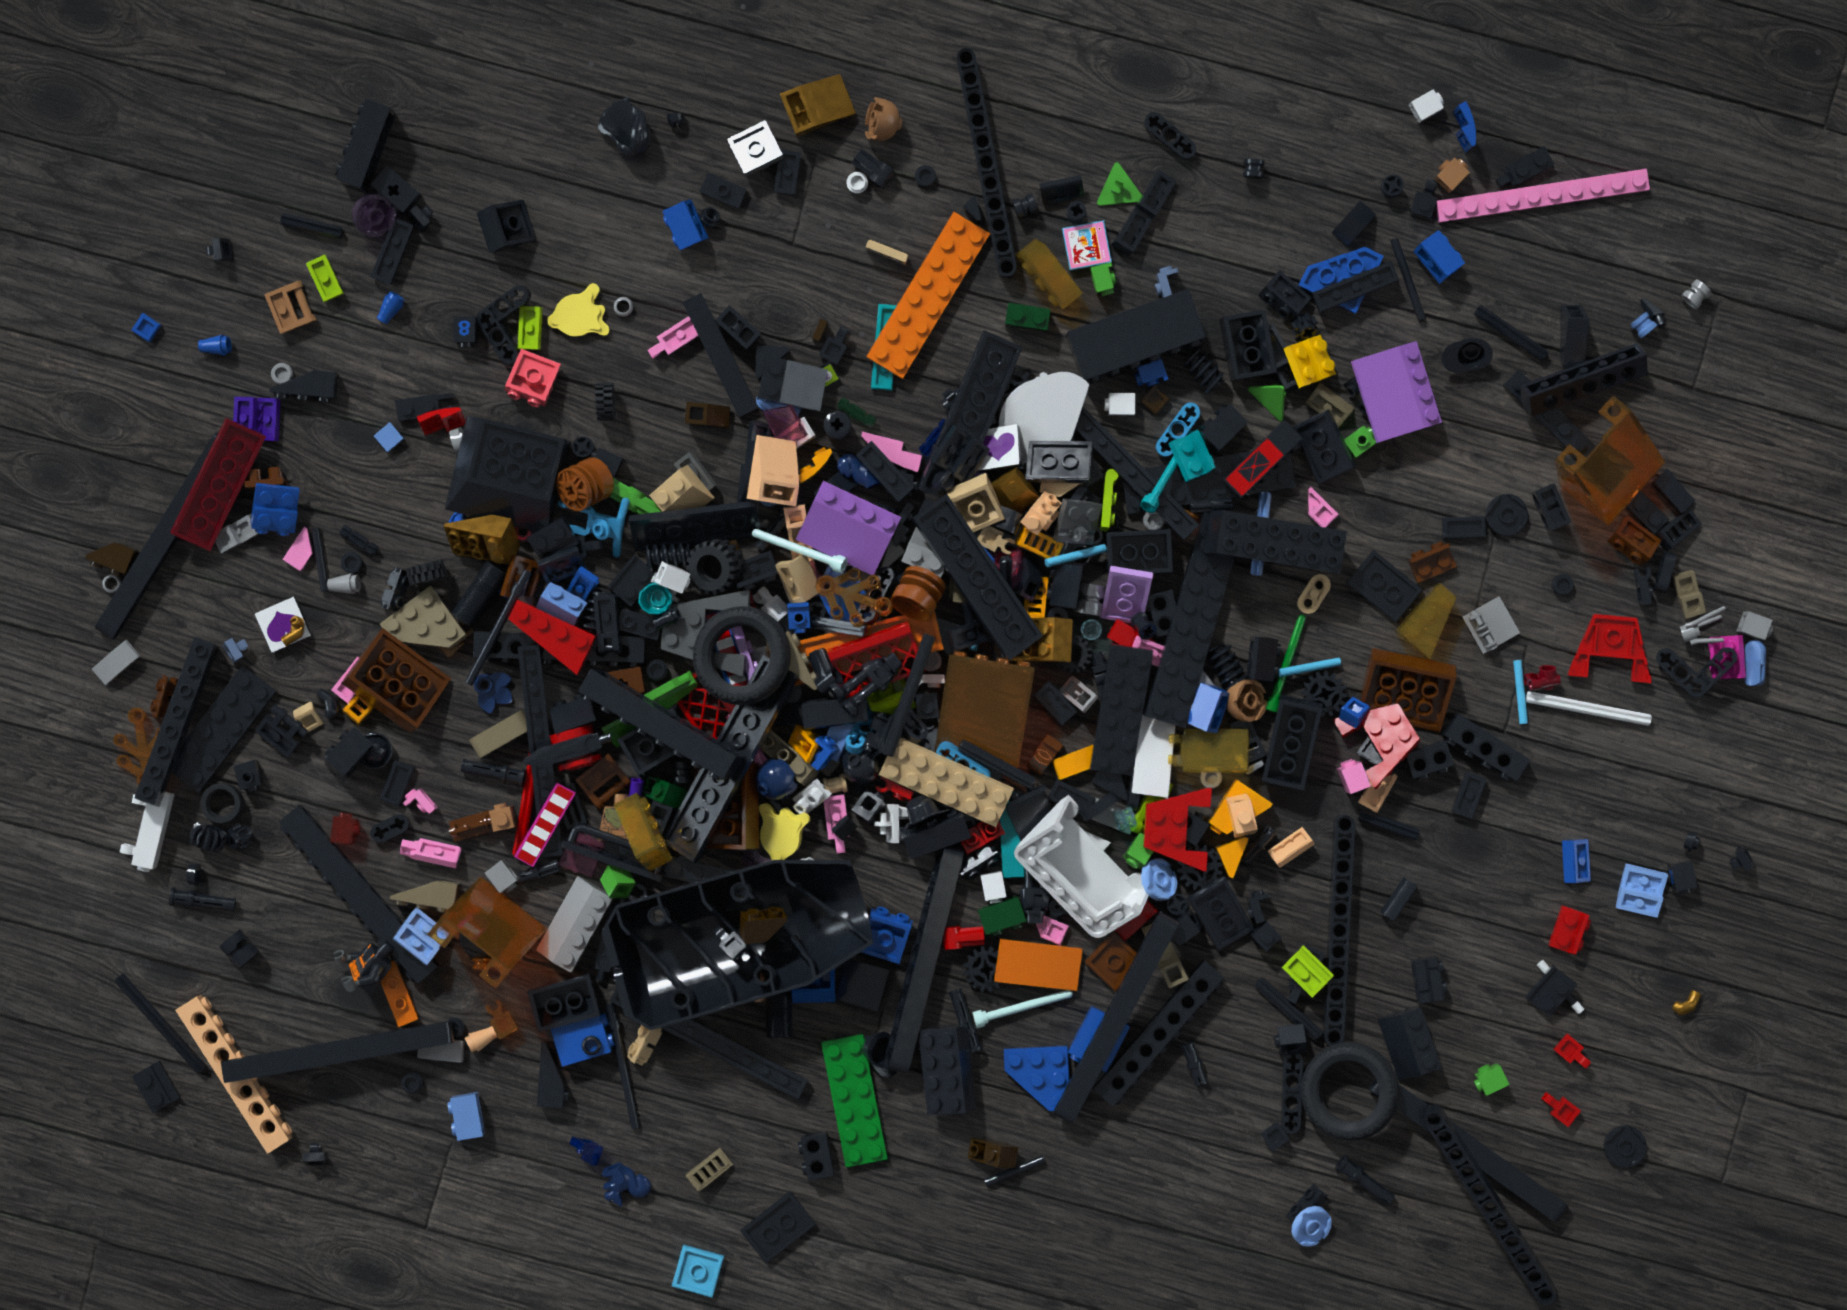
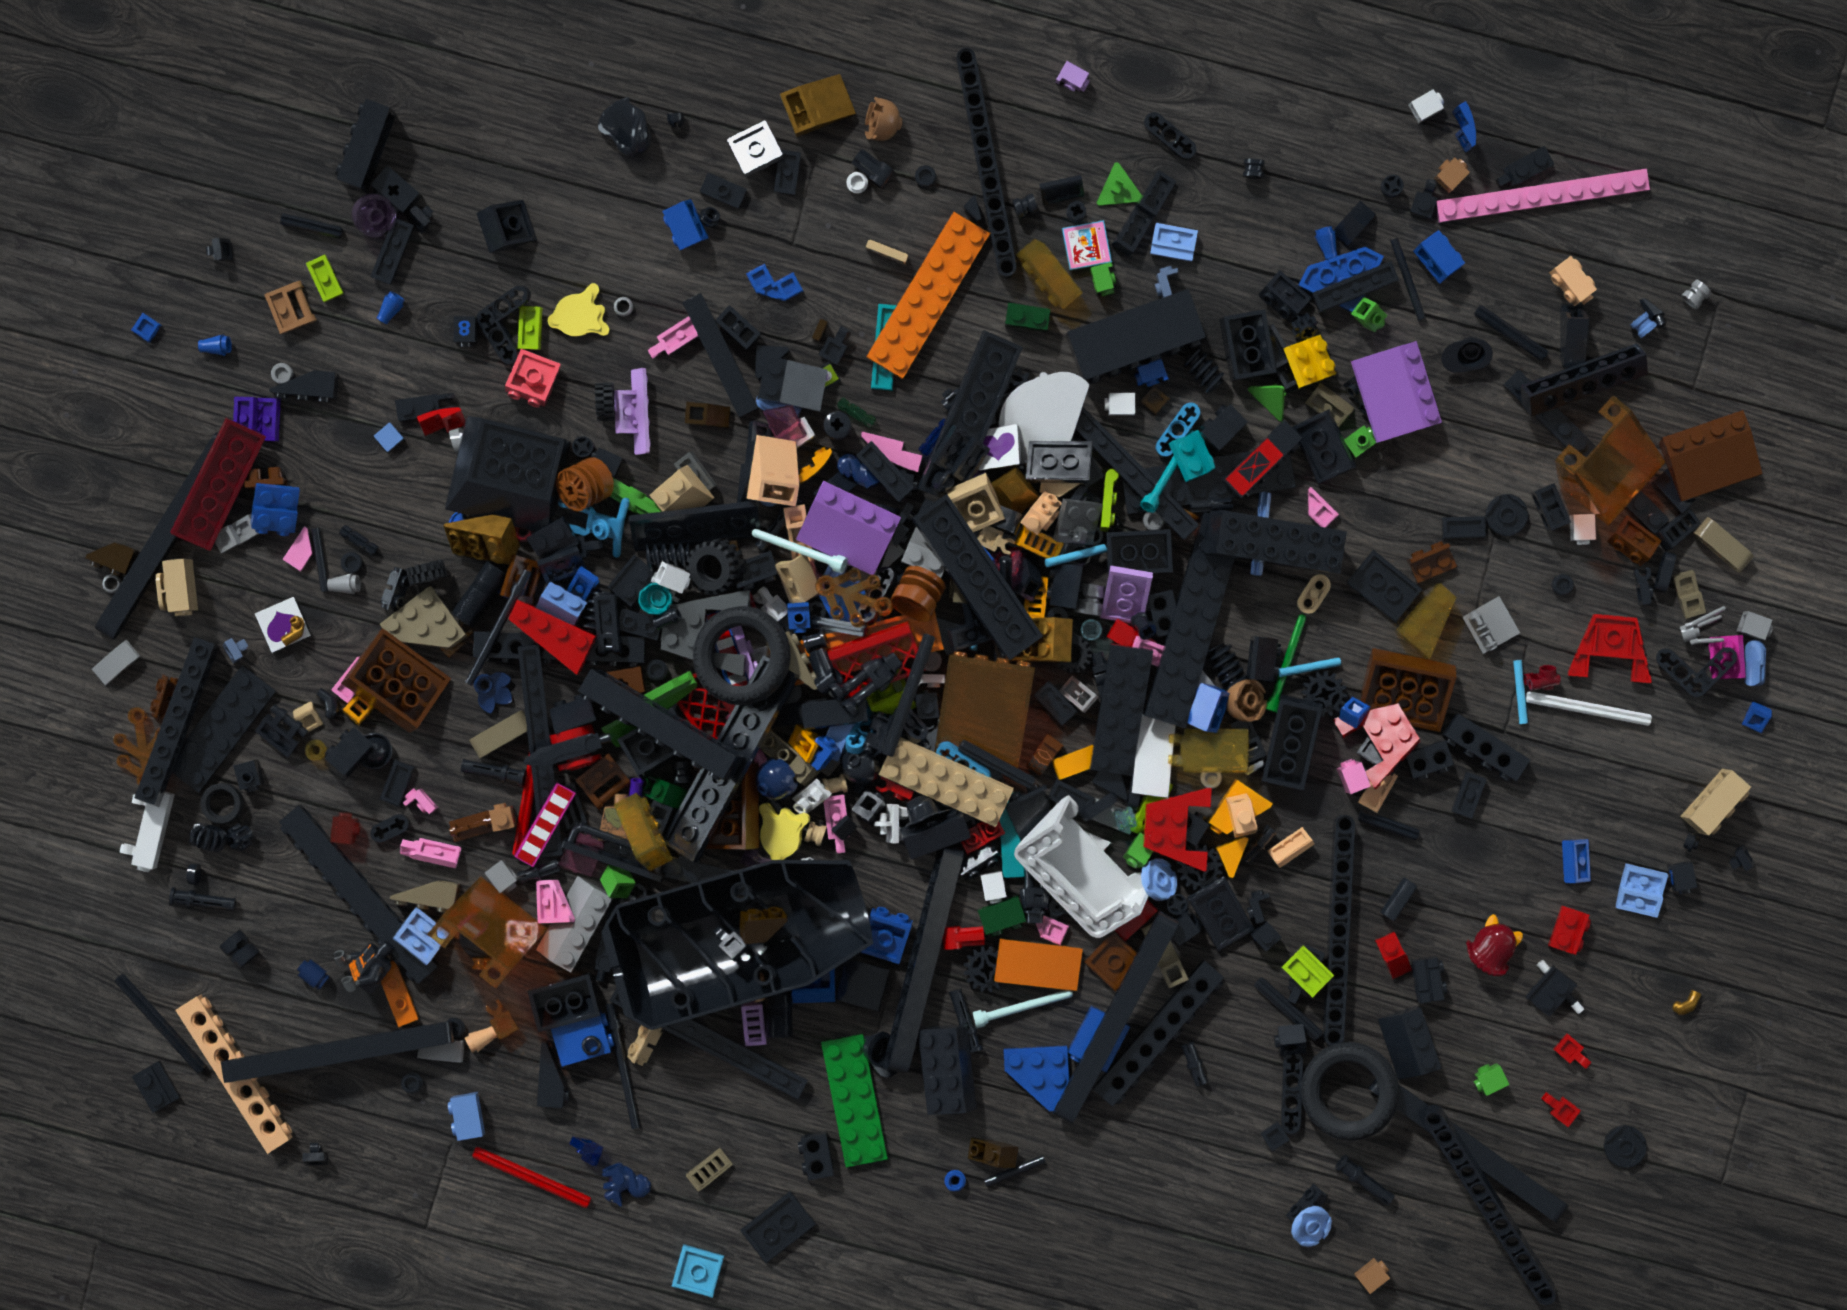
none -> tan brick [156,559,198,616]
none -> dark blue brick [297,959,329,989]
none -> clear yellow plate [305,740,327,761]
none -> red axle [472,1147,591,1208]
none -> bright pink wing [536,880,575,923]
none -> lavender bracket [614,368,651,455]
none -> lavender slope [741,1001,766,1047]
none -> blue tile [746,264,804,302]
none -> black bush [802,629,829,654]
none -> tan wheel [804,821,827,846]
none -> blue plate [944,1170,966,1191]
none -> lavender brick [1055,61,1090,92]
none -> light blue plate [1150,223,1198,262]
none -> blue cone [1315,226,1337,259]
none -> bright green brick [1351,297,1387,332]
none -> medium nougat brick [1354,1258,1390,1294]
none -> red slope [1375,932,1412,979]
none -> dark red hair [1466,914,1523,977]
none -> light nougat brick [1549,256,1597,306]
none -> white brick [1570,514,1596,545]
none -> reddish brown slope [1659,410,1763,502]
none -> tan brick [1680,769,1751,835]
none -> dark tan beam [1693,517,1754,573]
none -> blue slope [1742,701,1772,733]

